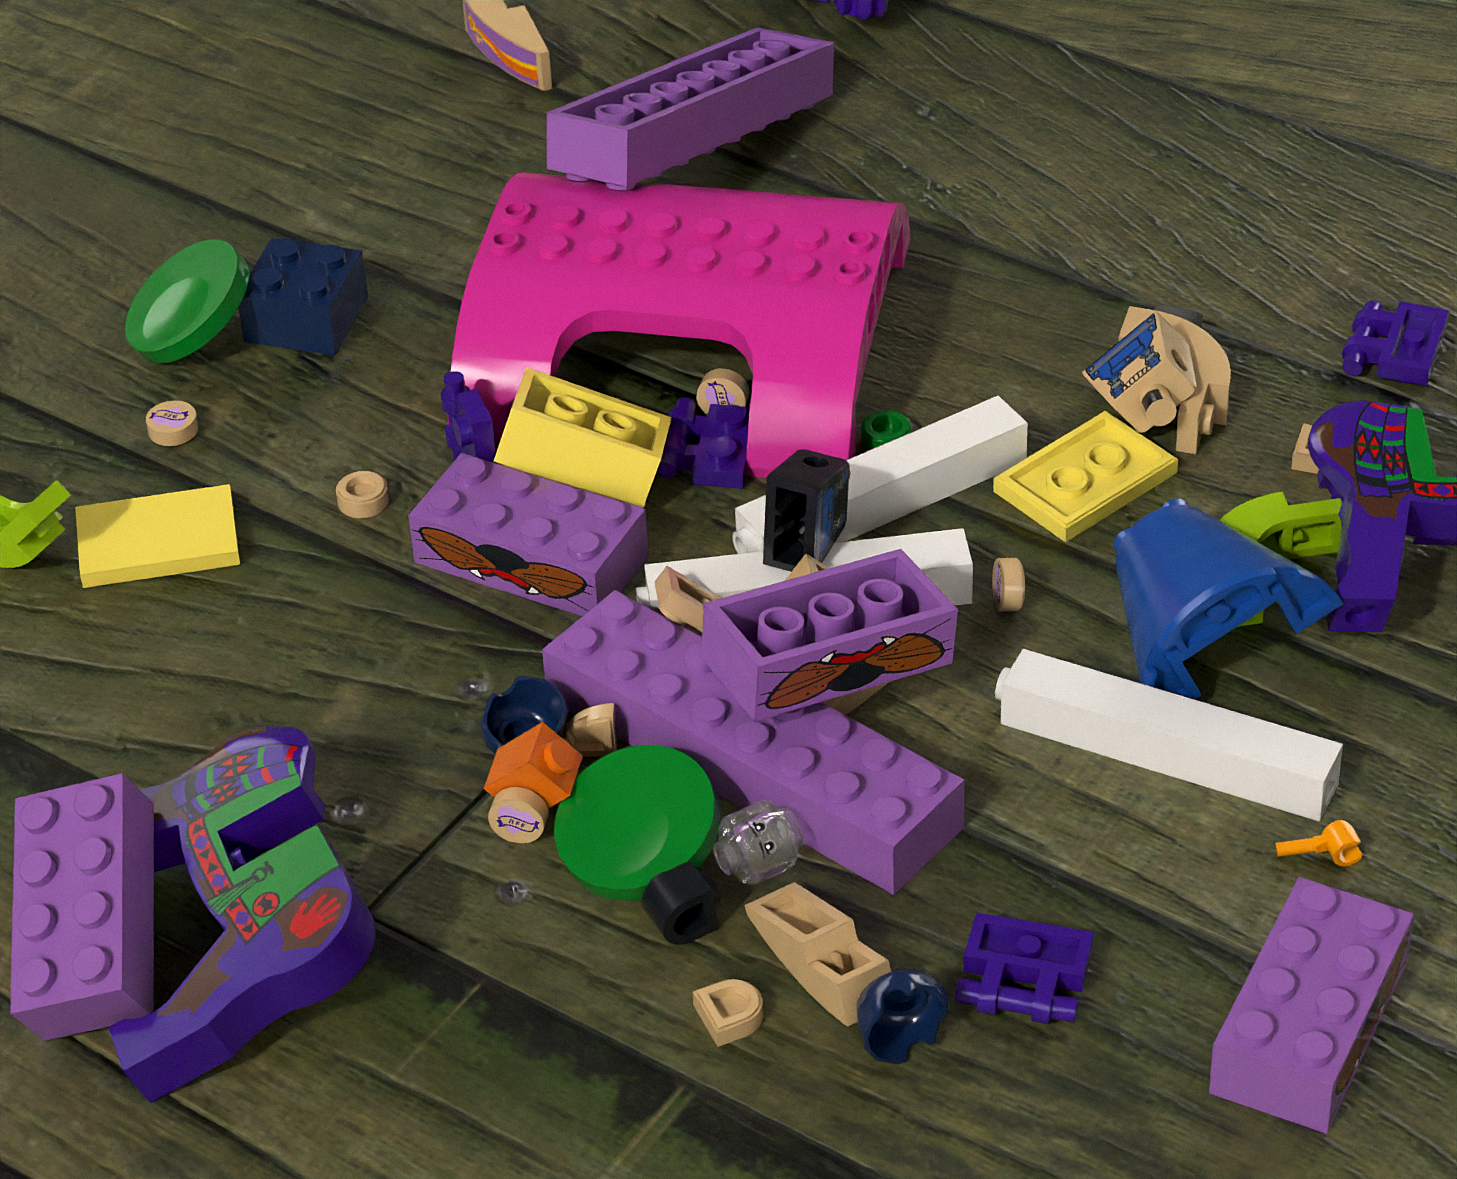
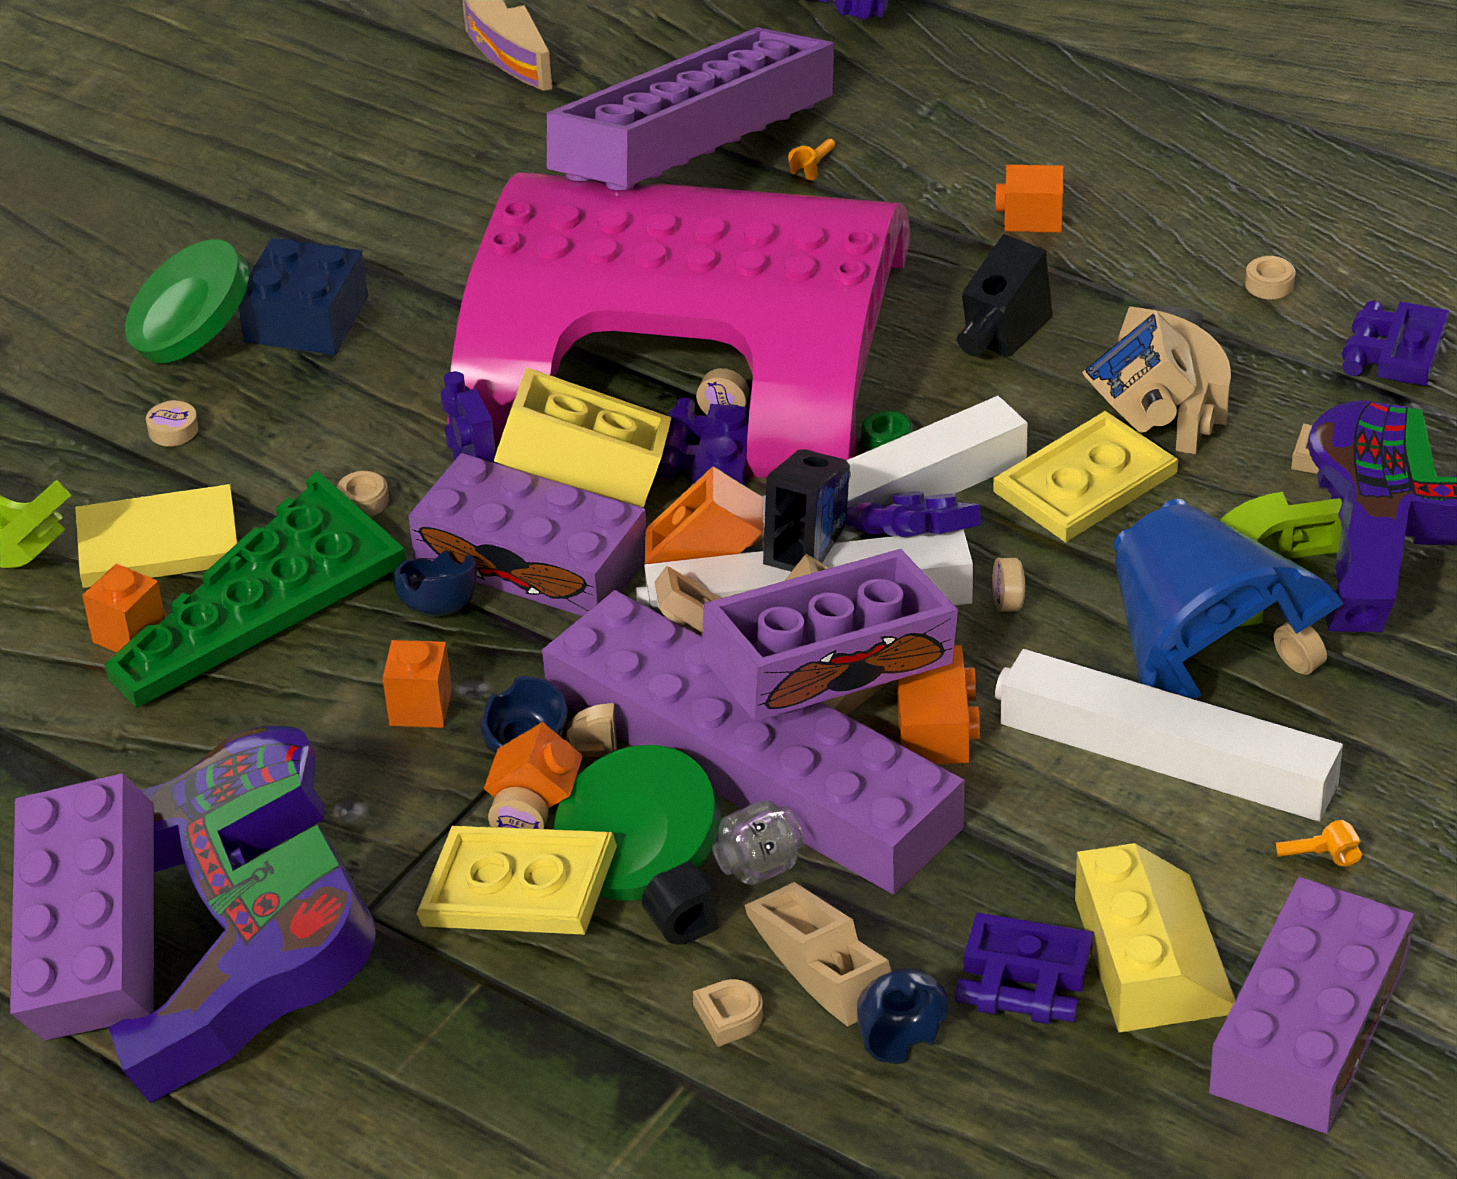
none -> orange brick [82,563,166,653]
none -> green wing [105,471,406,708]
none -> orange brick [382,640,452,728]
none -> dark blue hair [393,551,477,617]
none -> light yellow tile [417,826,617,935]
none -> orange brick [645,466,764,564]
none -> light orange hand [788,139,835,180]
none -> dark purple plate [846,491,981,537]
none -> orange brick [896,645,980,764]
none -> black torso [957,234,1053,356]
none -> orange brick [995,165,1063,232]
none -> light yellow slope [1075,843,1236,1032]
none -> tan tile [1245,256,1295,299]
none -> tan tile [1274,622,1327,675]

